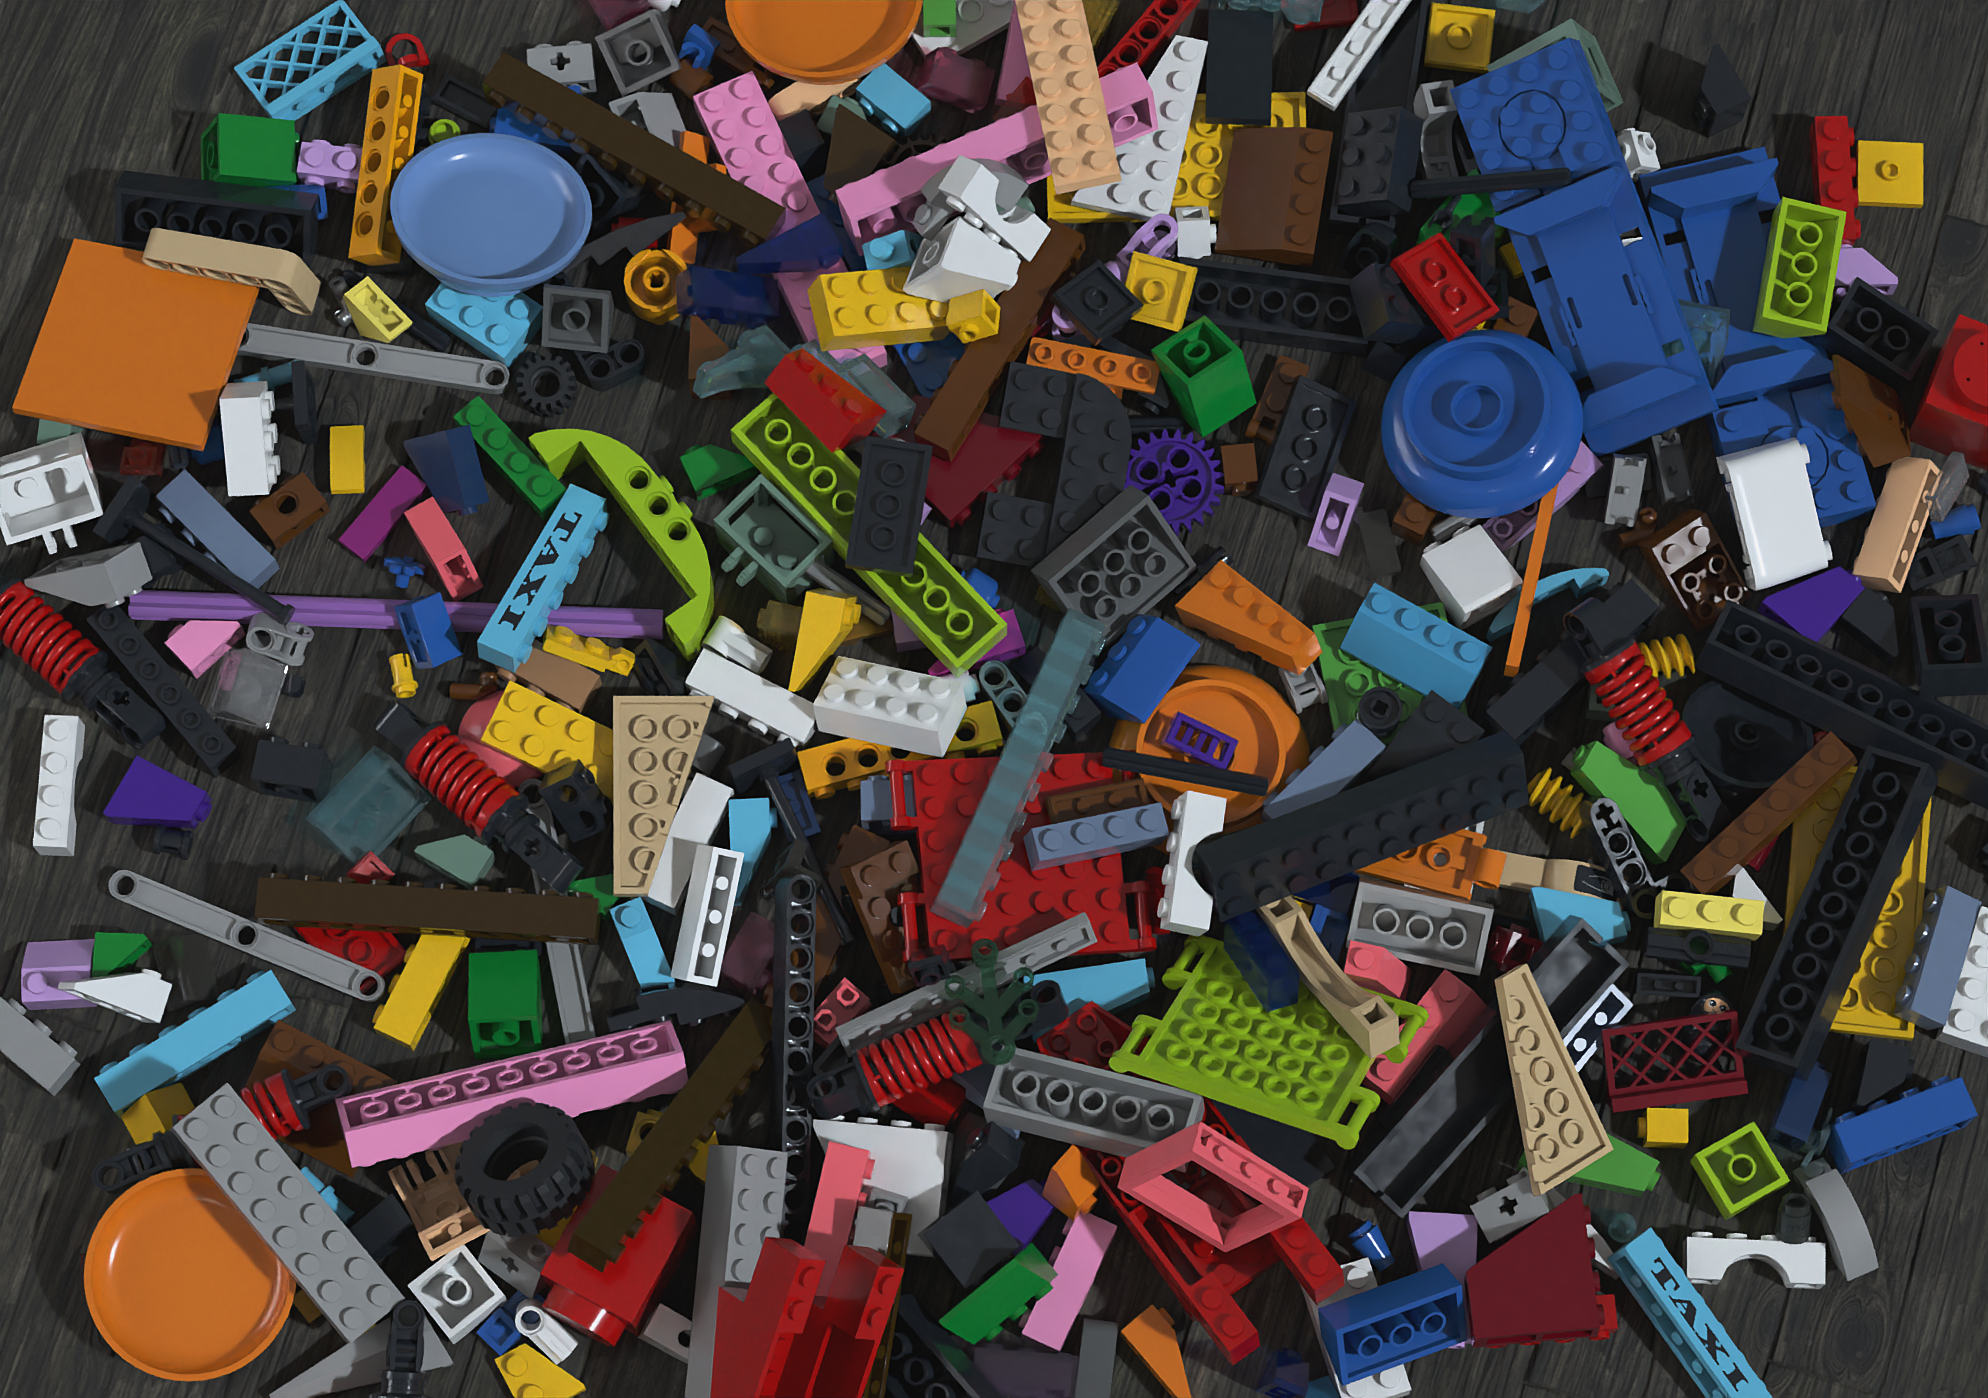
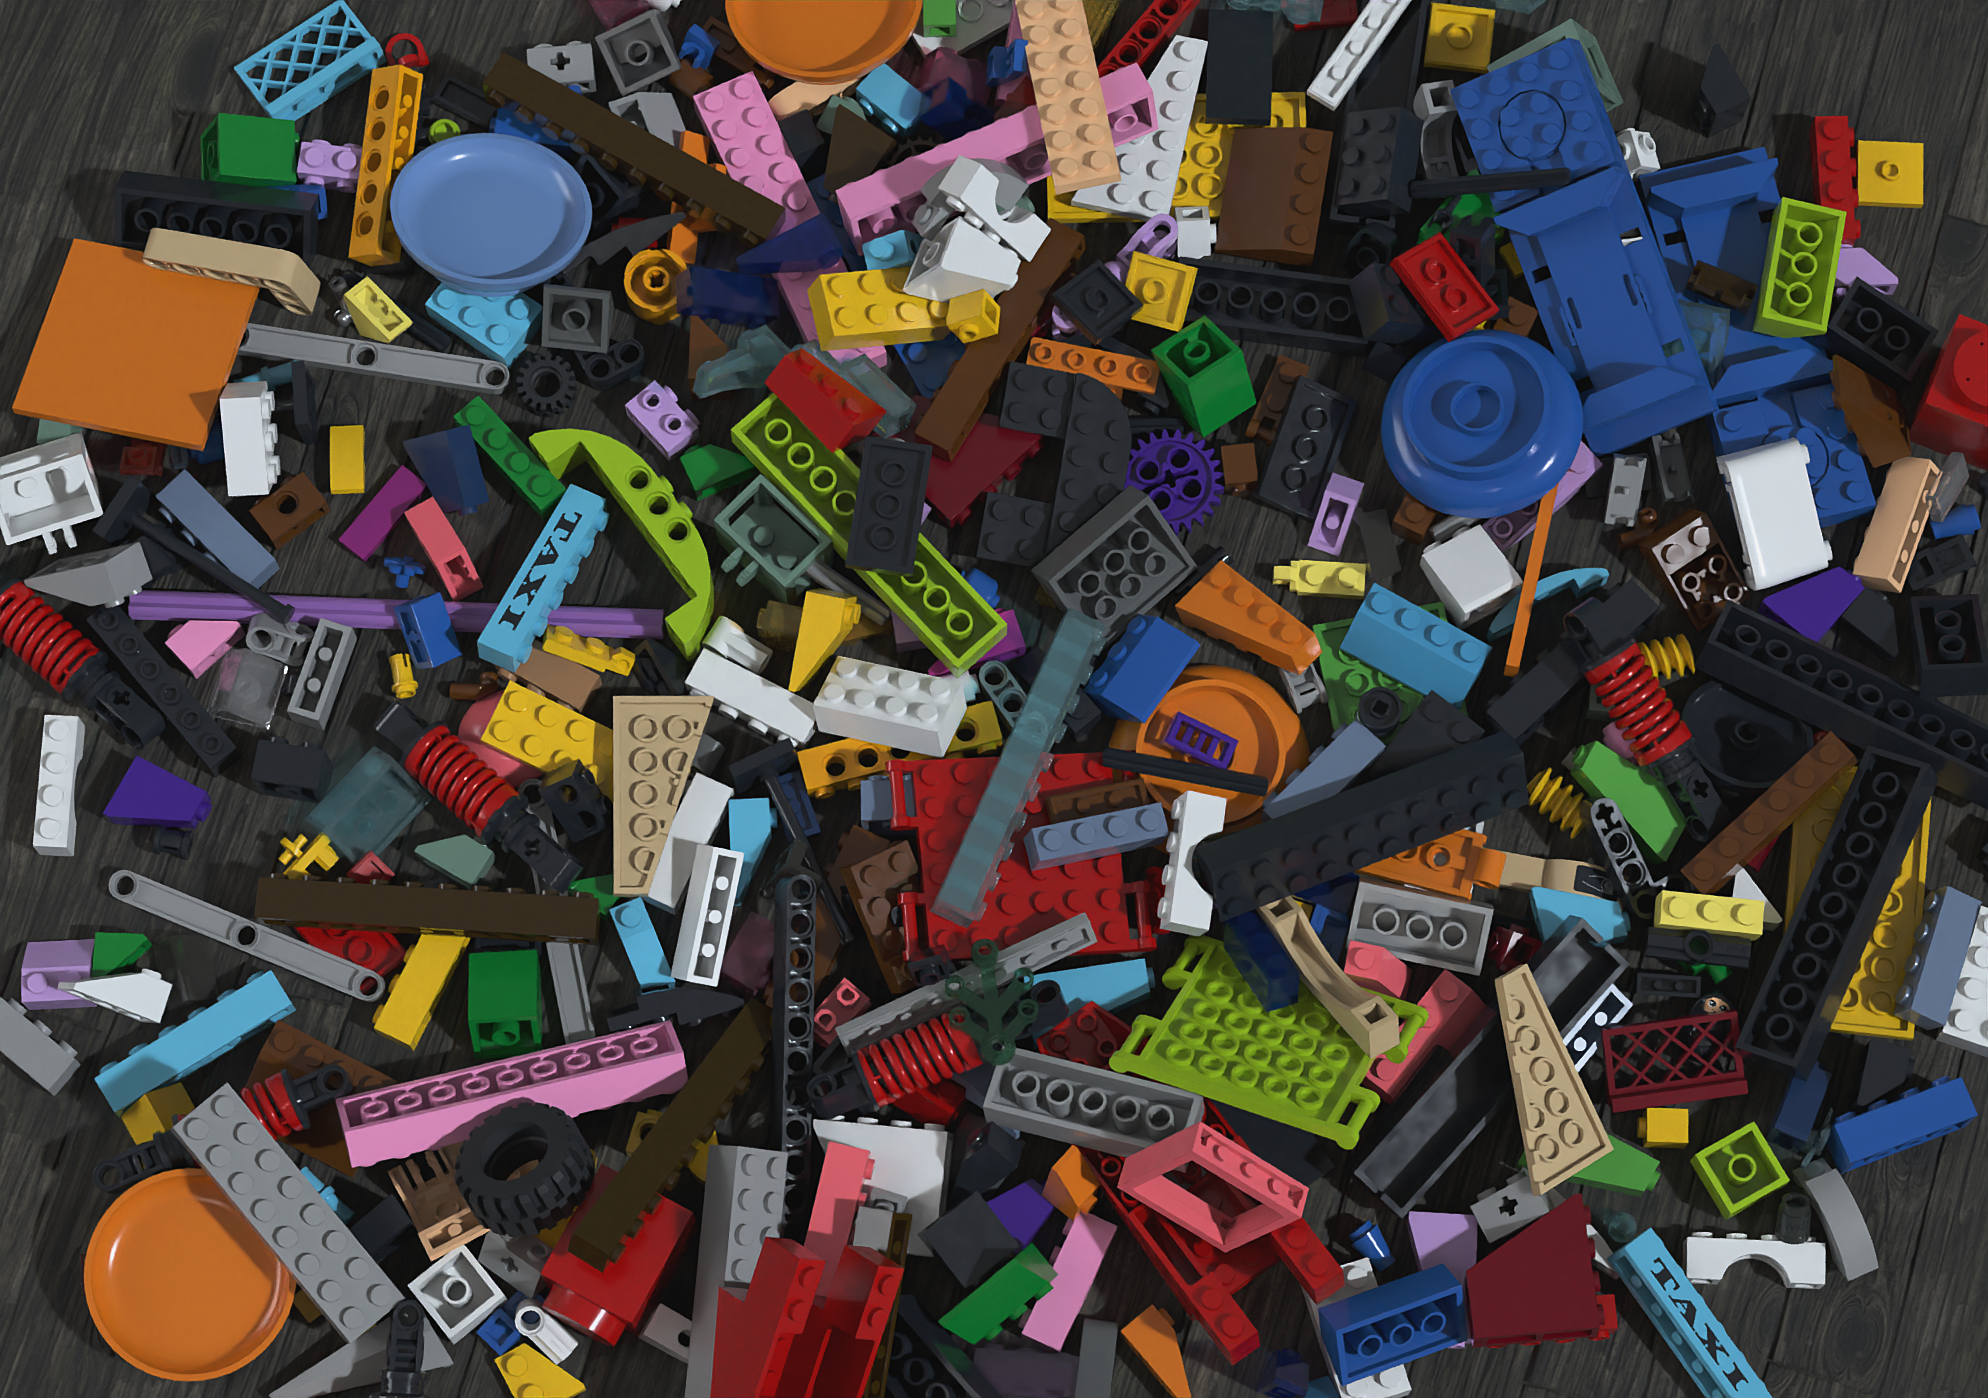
none -> yellow hips [278,834,339,880]
none -> light grey brick [287,618,357,731]
none -> lavender brick [625,380,700,462]
none -> clear blue brick [918,77,995,142]
none -> blue slope [985,39,1028,87]
none -> light yellow hinge [1272,560,1366,599]
none -> dark brown hinge [1685,260,1759,315]

